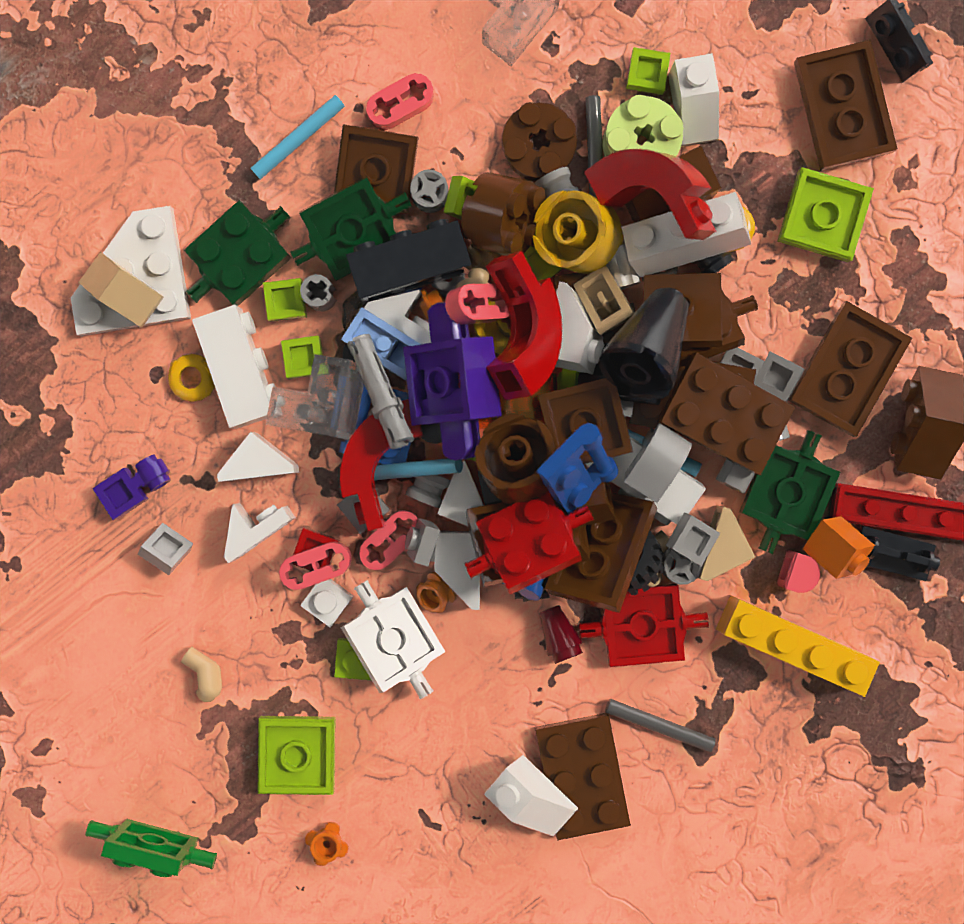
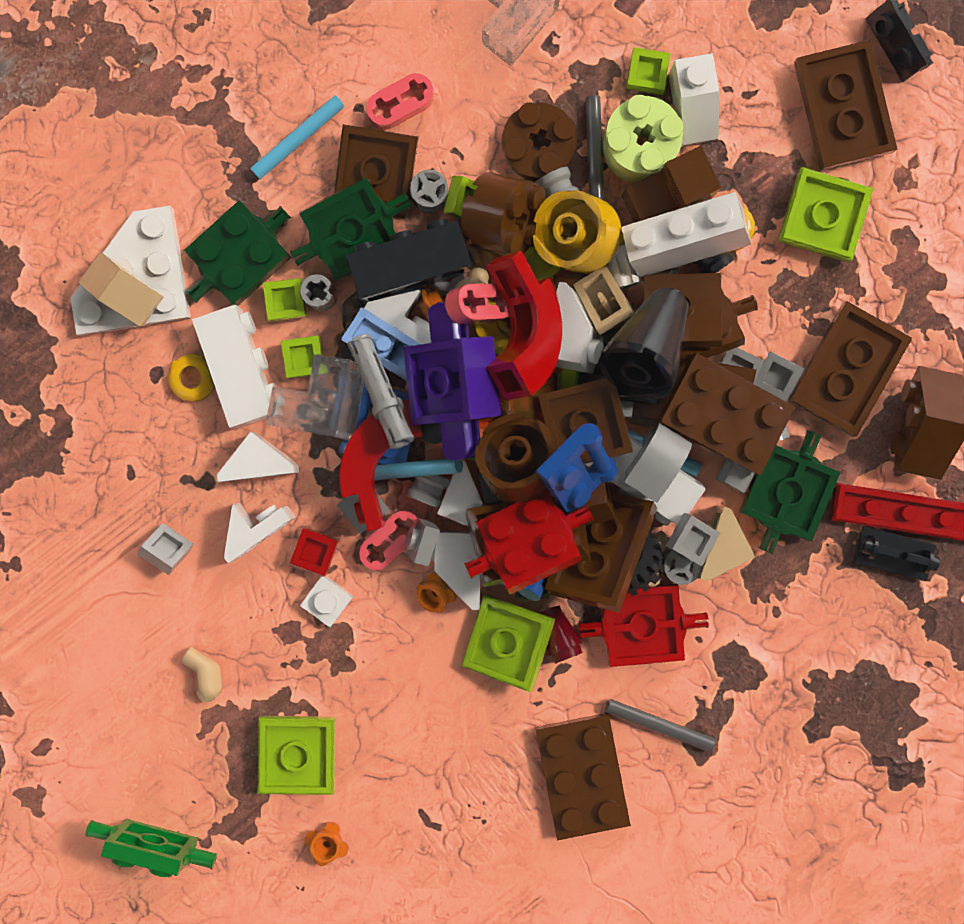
dark purple plate [92,454,171,520] -> none
coral beam [279,541,352,590] -> none
lime plate [334,638,372,681] -> none
white plate [340,580,445,699] -> none
white slope [484,755,578,836] -> none
red arch [584,149,717,240] -> none
yellow arch [716,595,880,697] -> none
coral brick [777,550,820,593] -> none
orange brick [803,516,875,579] -> none
none -> lime plate [461,595,555,692]

